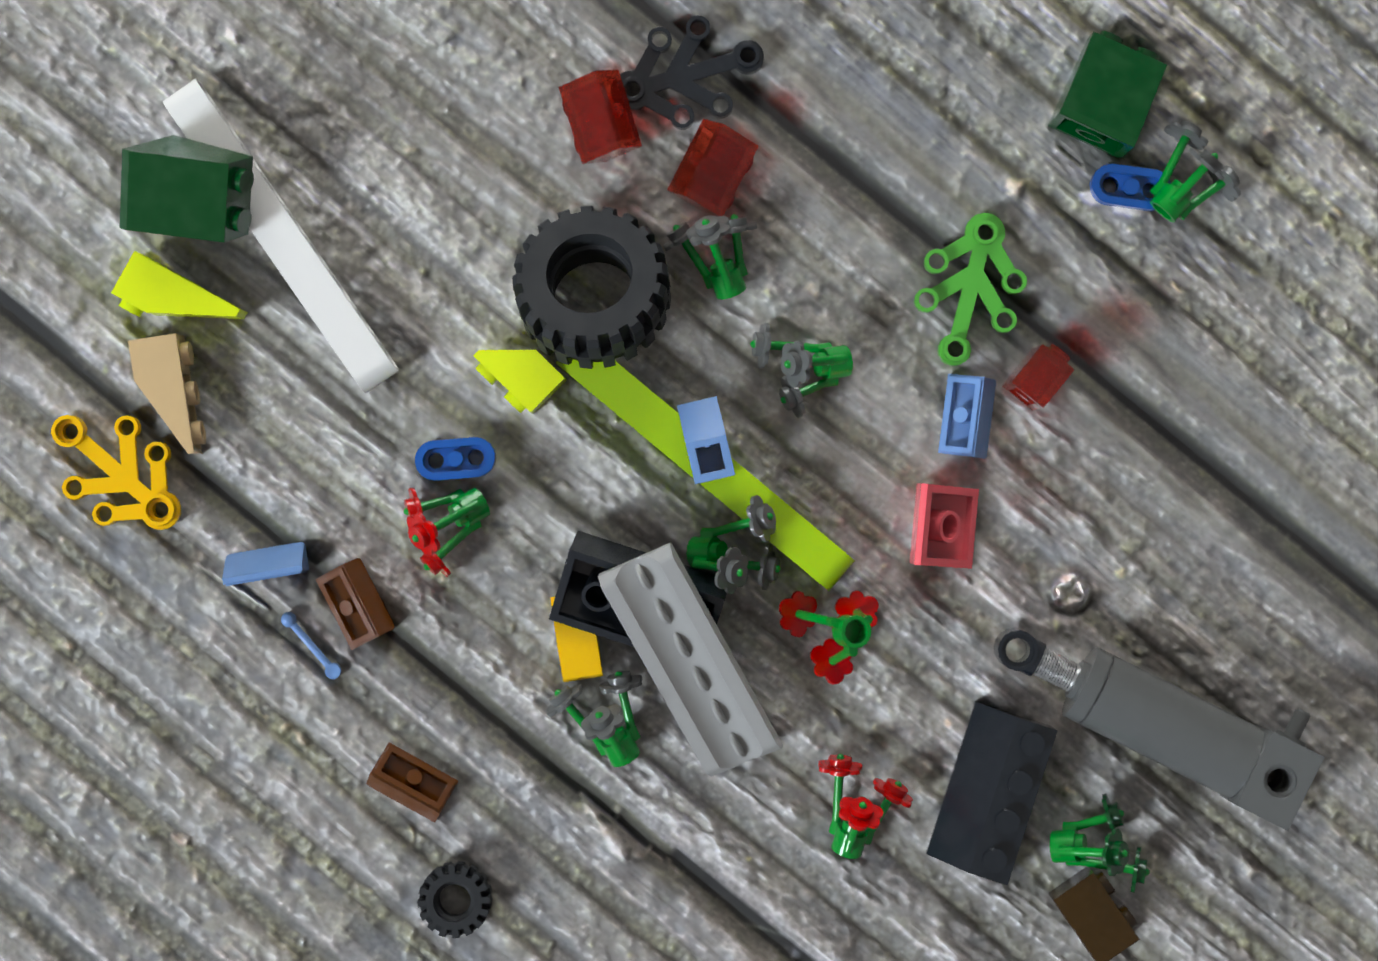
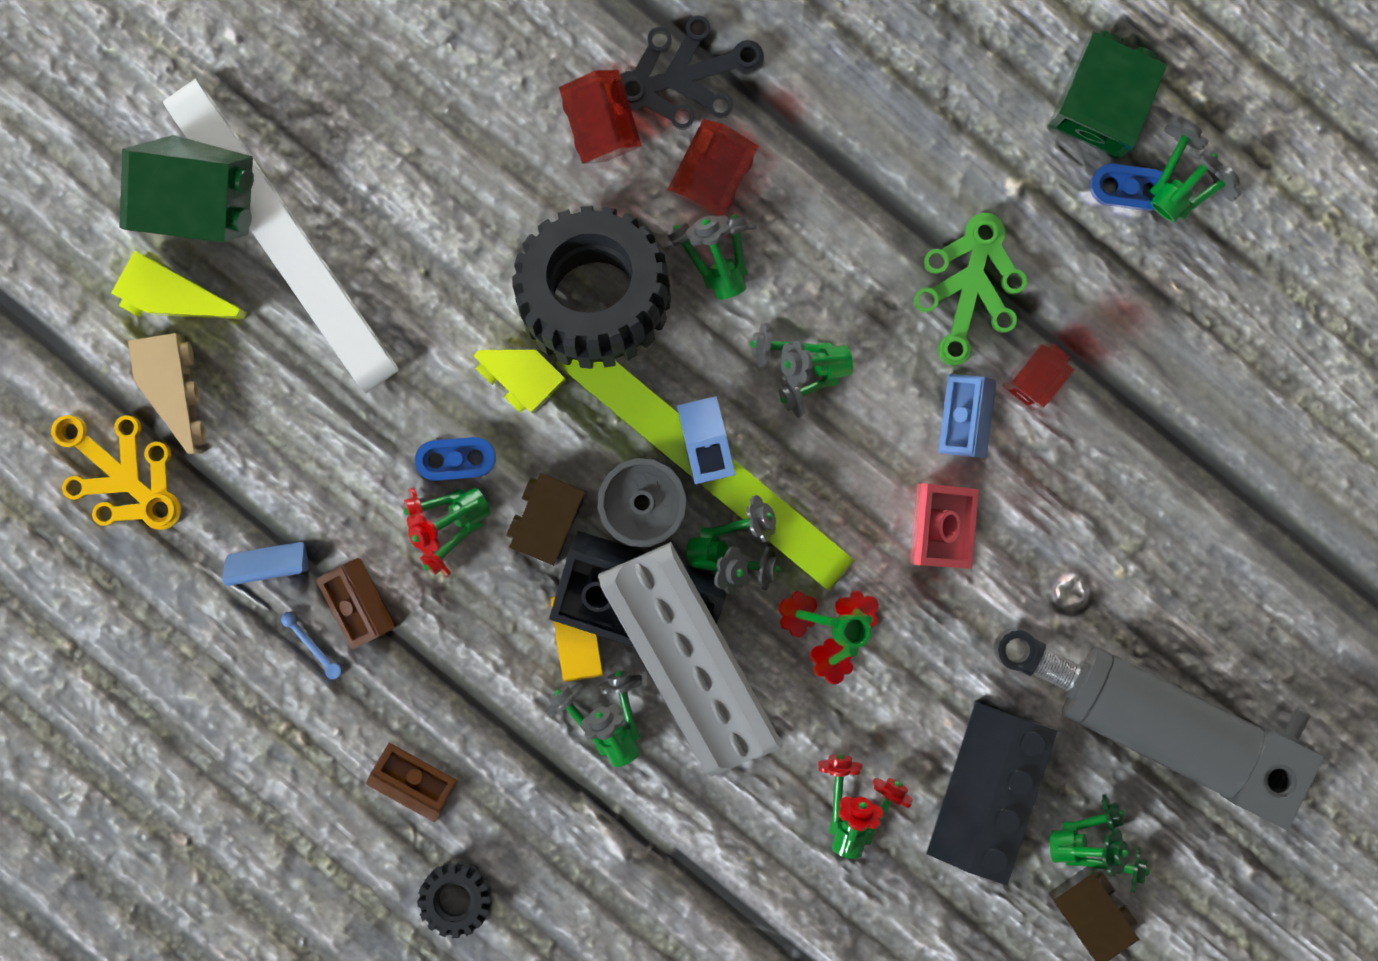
none -> dark brown brick [506,473,587,566]
none -> dark grey wheel [597,458,687,547]

